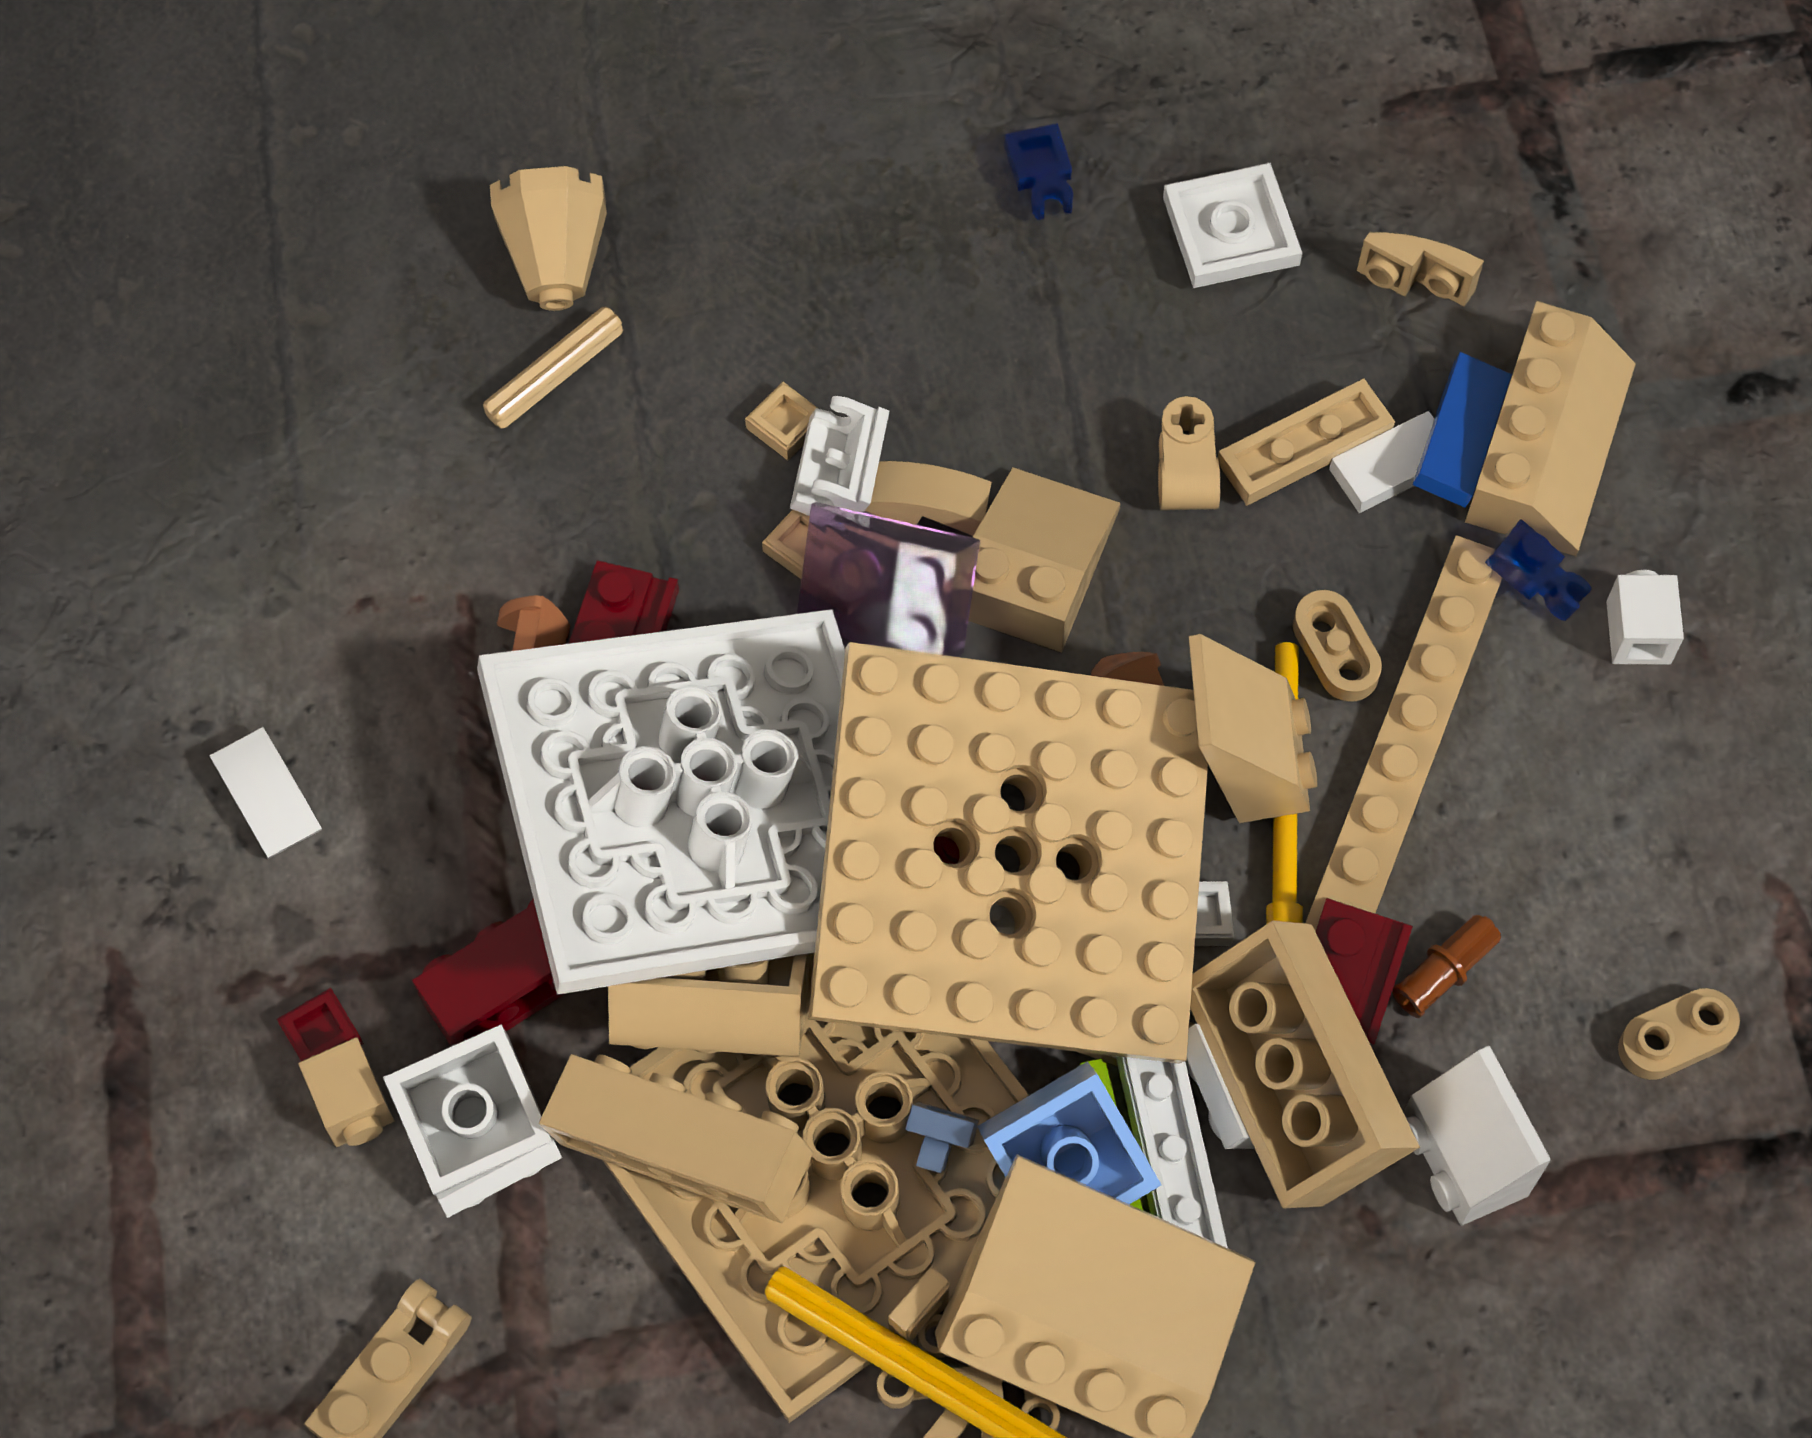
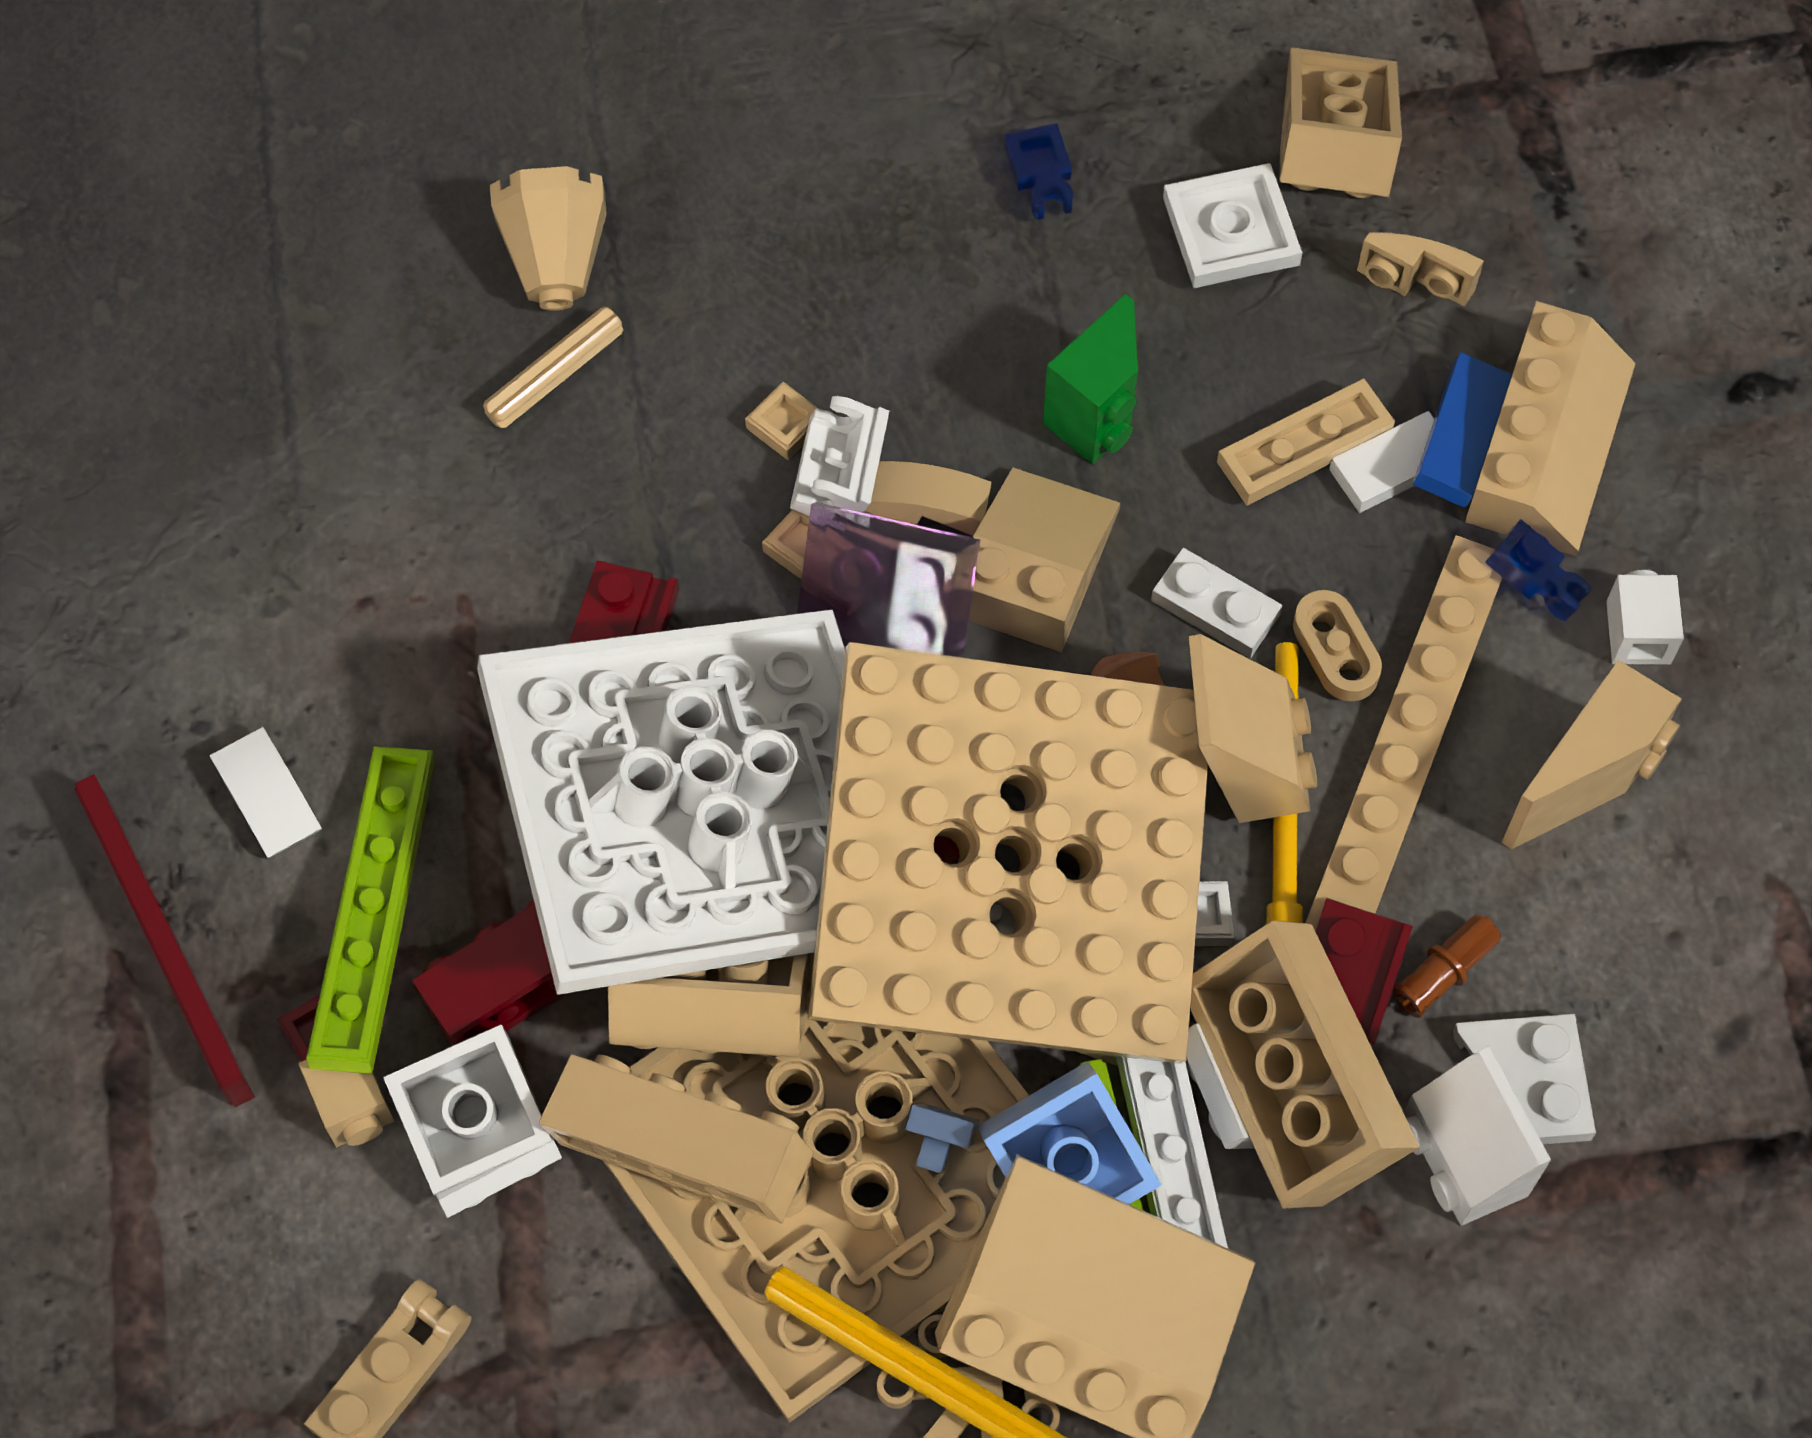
nougat tile [497,595,570,651] -> none
tan tile [888,1267,949,1343] -> none
tan piece [1158,396,1220,510] -> none
tan plate [1618,988,1740,1080] -> none
none -> dark red tile [74,774,255,1107]
none -> lime tile [306,746,435,1074]
none -> green slope [1043,294,1138,465]
none -> white plate [1151,547,1283,659]
none -> tan slope [1280,47,1402,198]
none -> white wing [1453,1014,1596,1144]
none -> tan slope [1501,660,1682,850]

